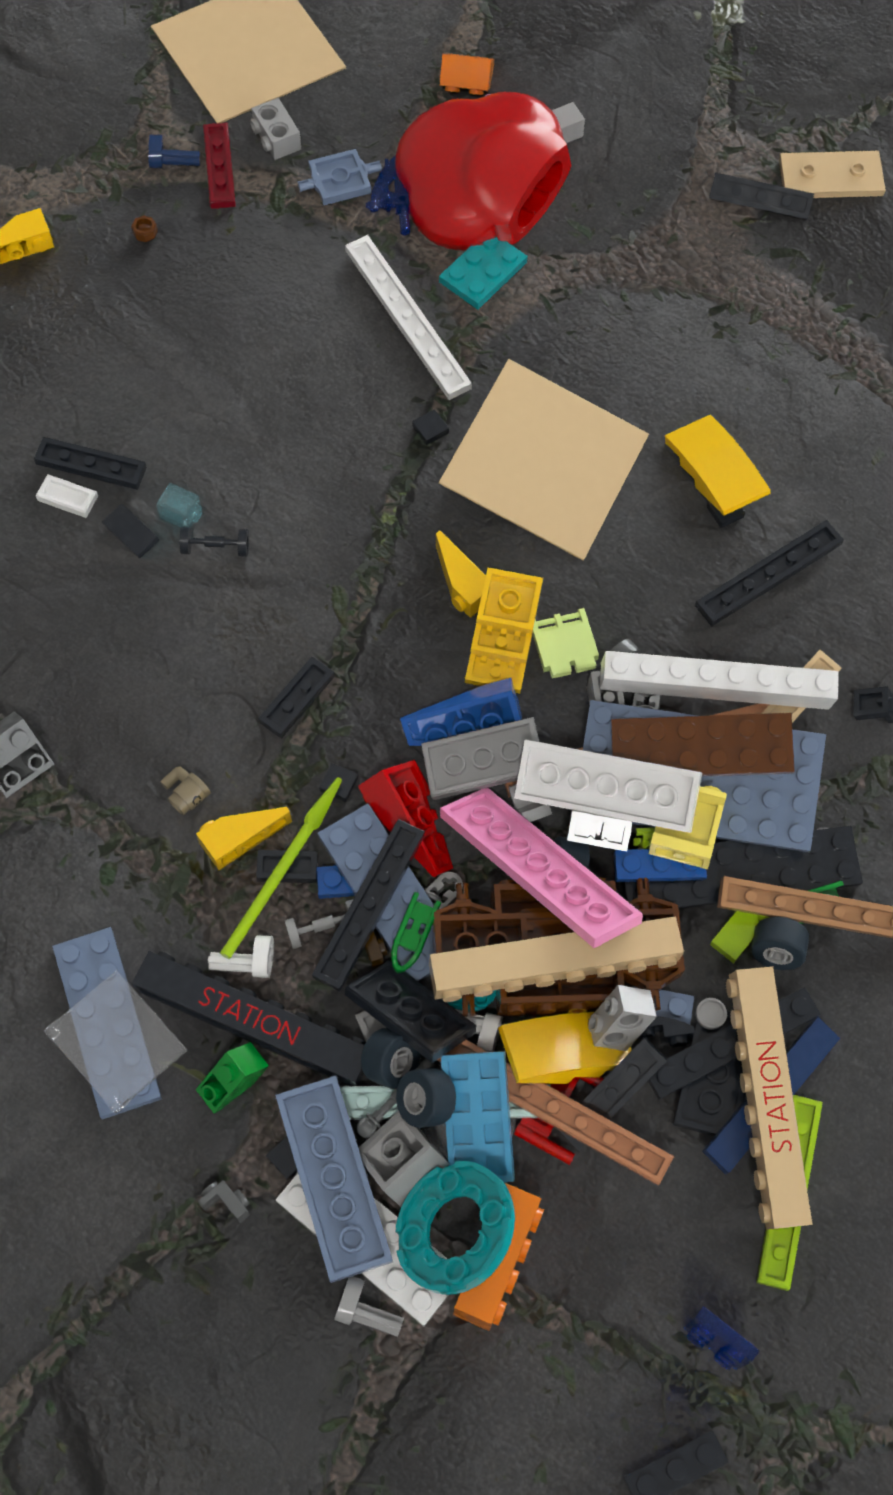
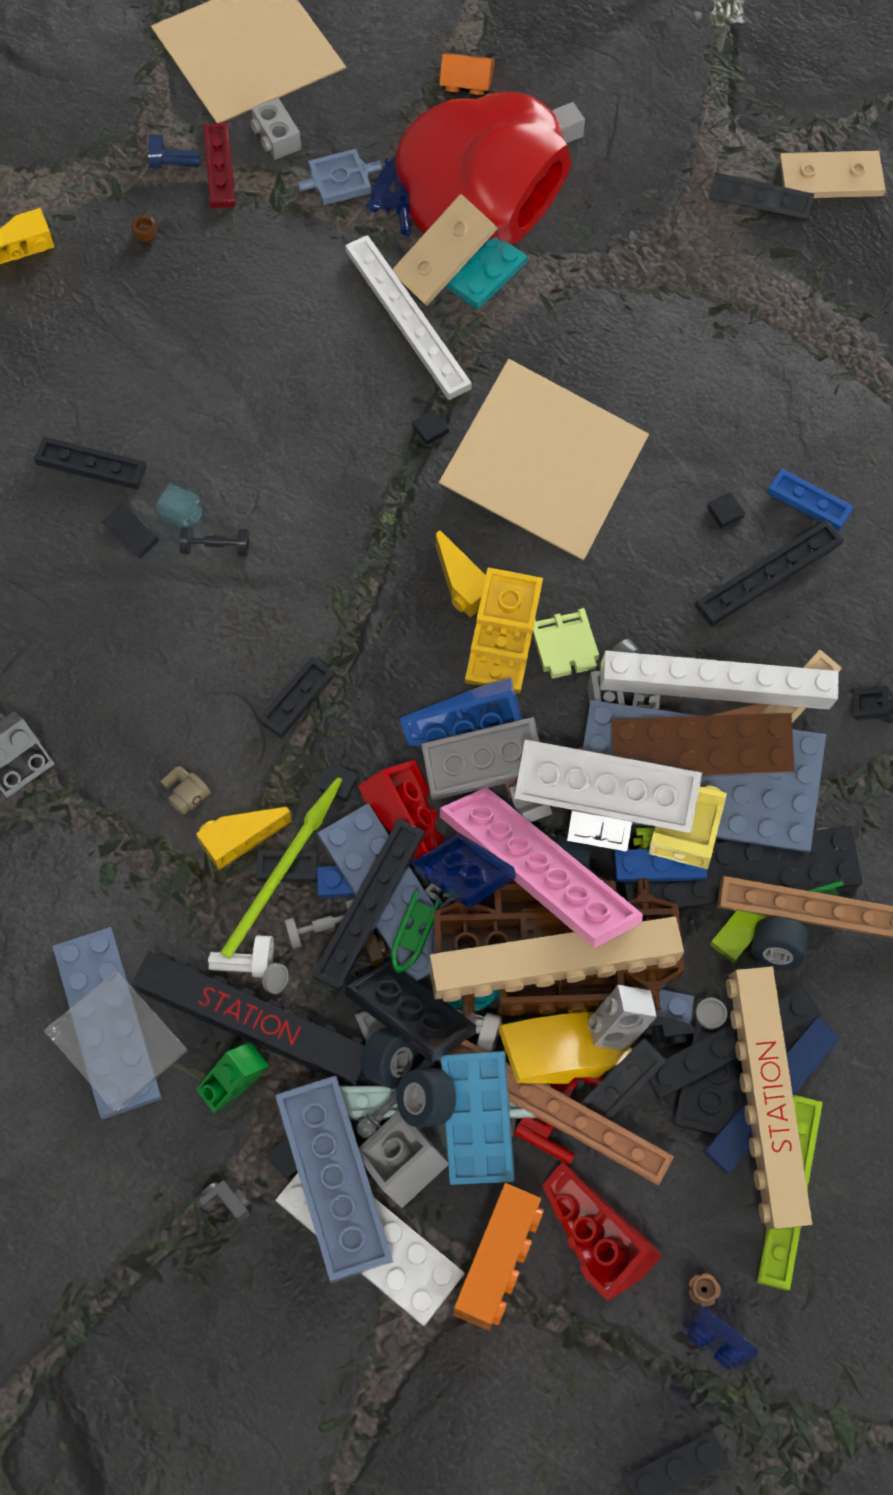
white tile [36,474,98,518] -> none
light grey piece [334,1276,404,1337] -> none
teal plate [395,1161,515,1295] -> none
yellow slope [665,414,771,515] -> none
none -> light grey piece [262,963,289,994]
none -> tan plate [392,194,498,306]
none -> clear blue plate [413,833,516,909]
none -> red wedge [542,1161,662,1301]
none -> medium nougat plate [689,1273,721,1306]
none -> blue plate [767,469,854,532]

